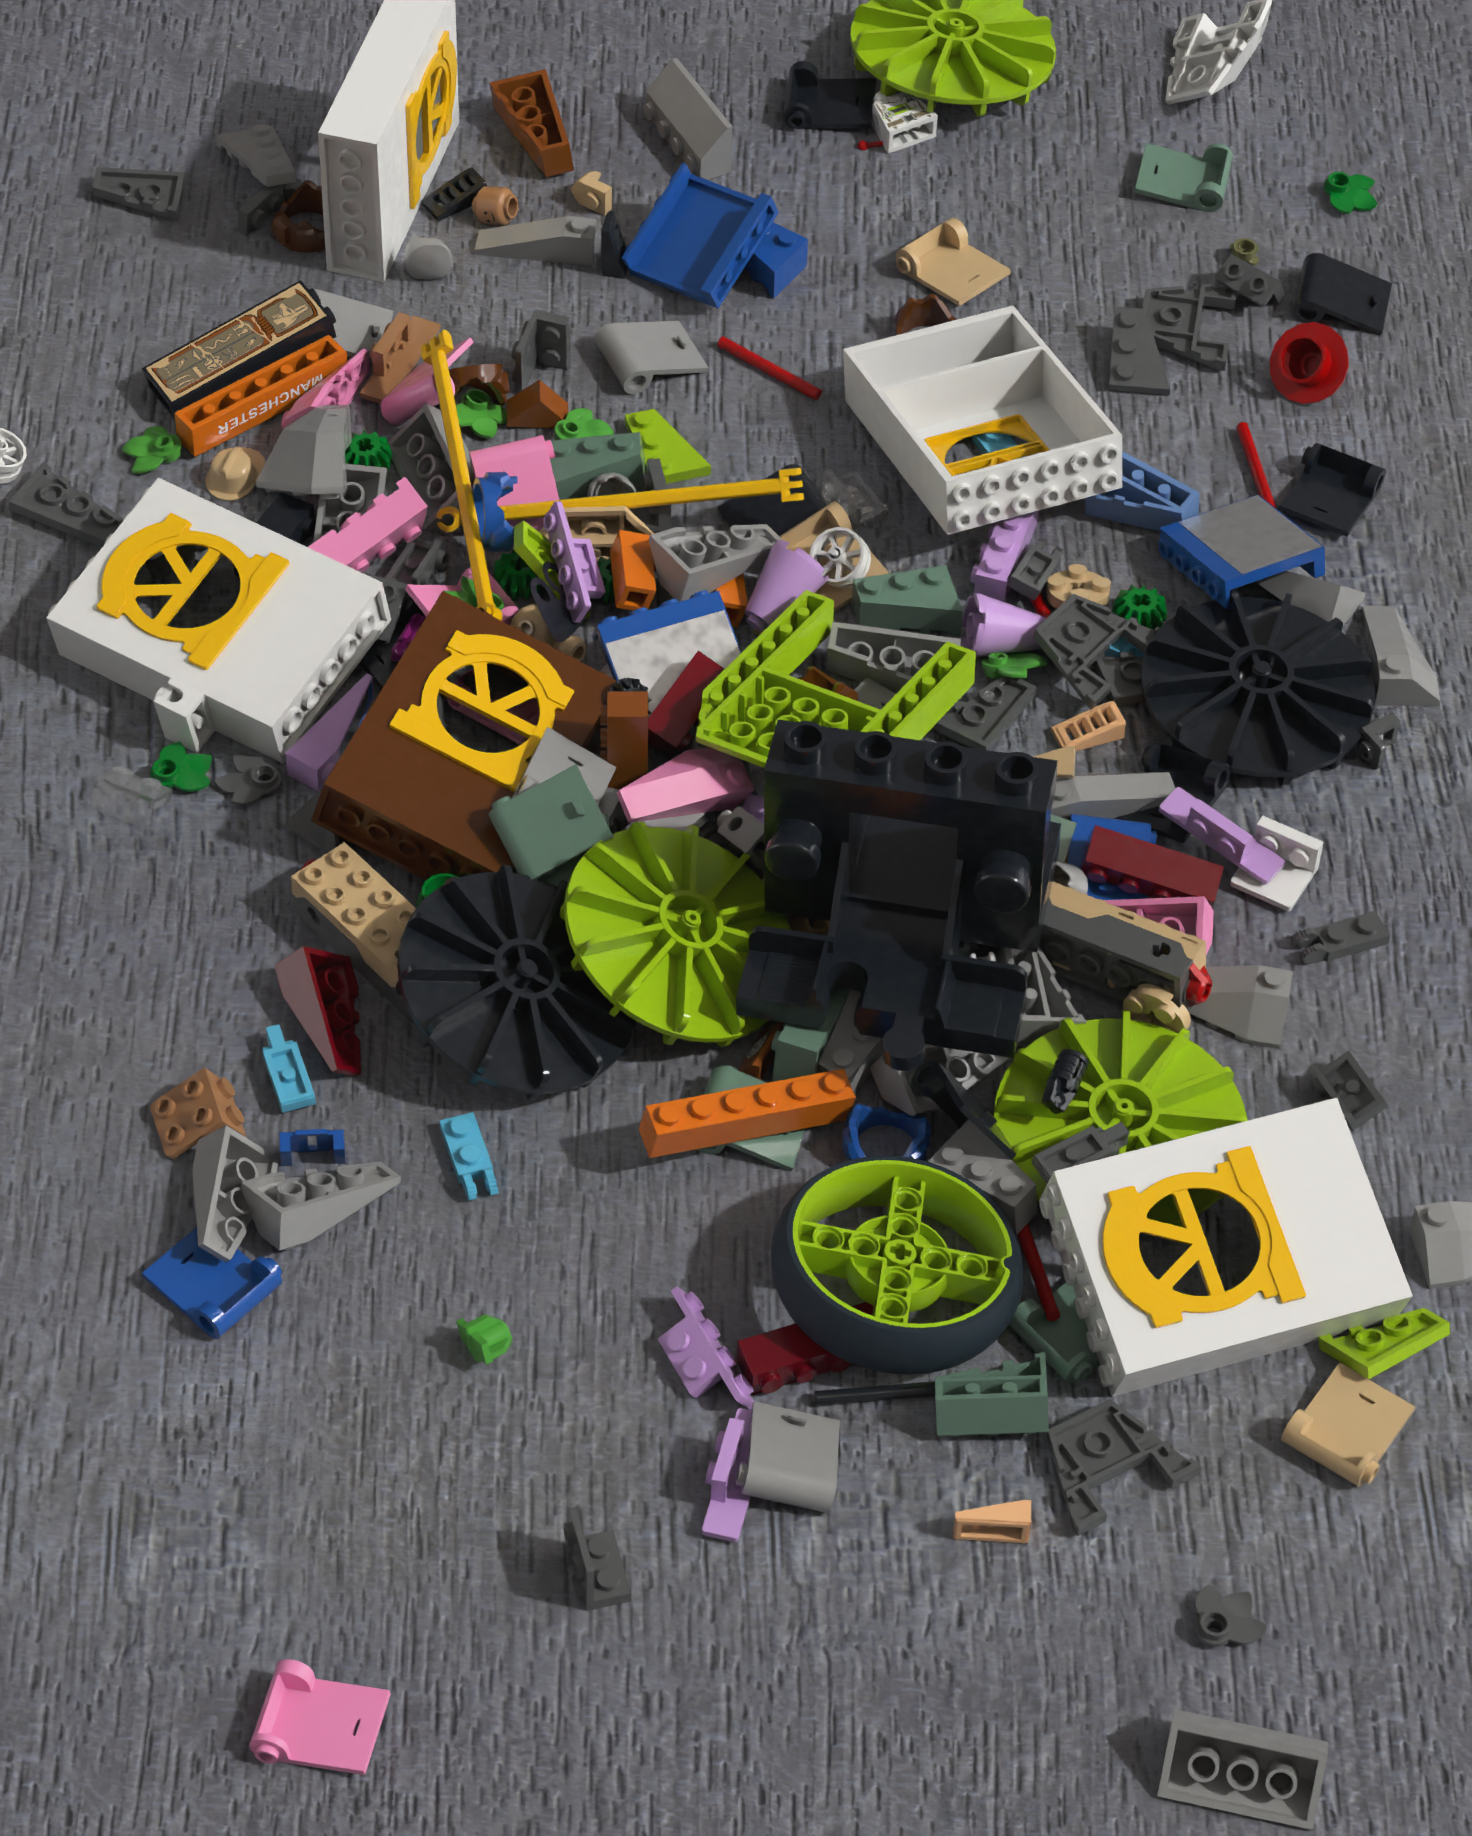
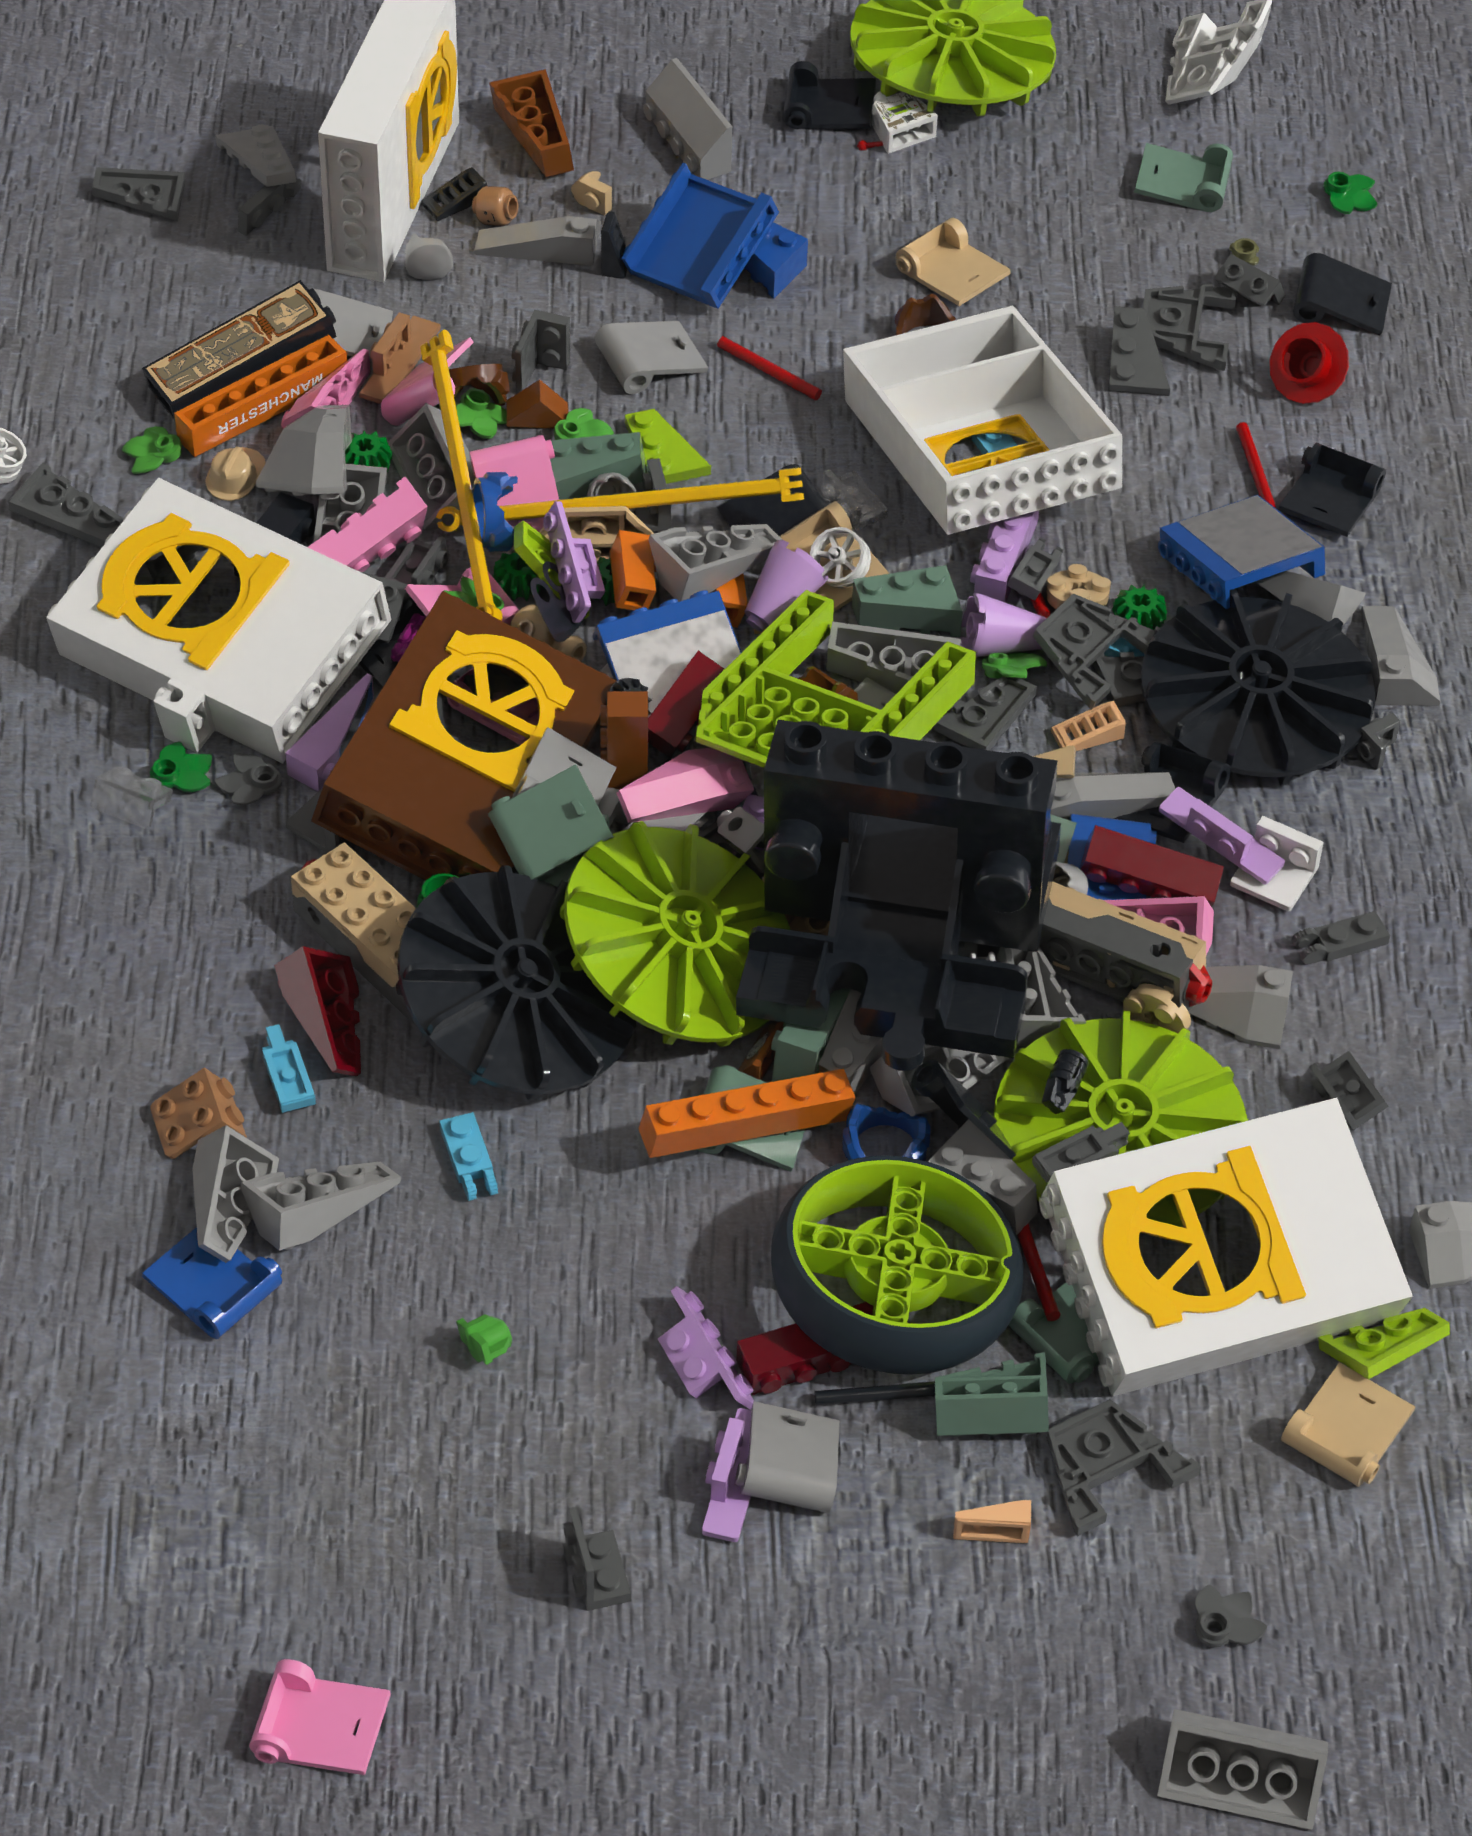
reddish brown piece [271,180,325,253] -> none
blue piece [279,1129,346,1166] -> none
medium blue wedge [1085,451,1199,531] -> none

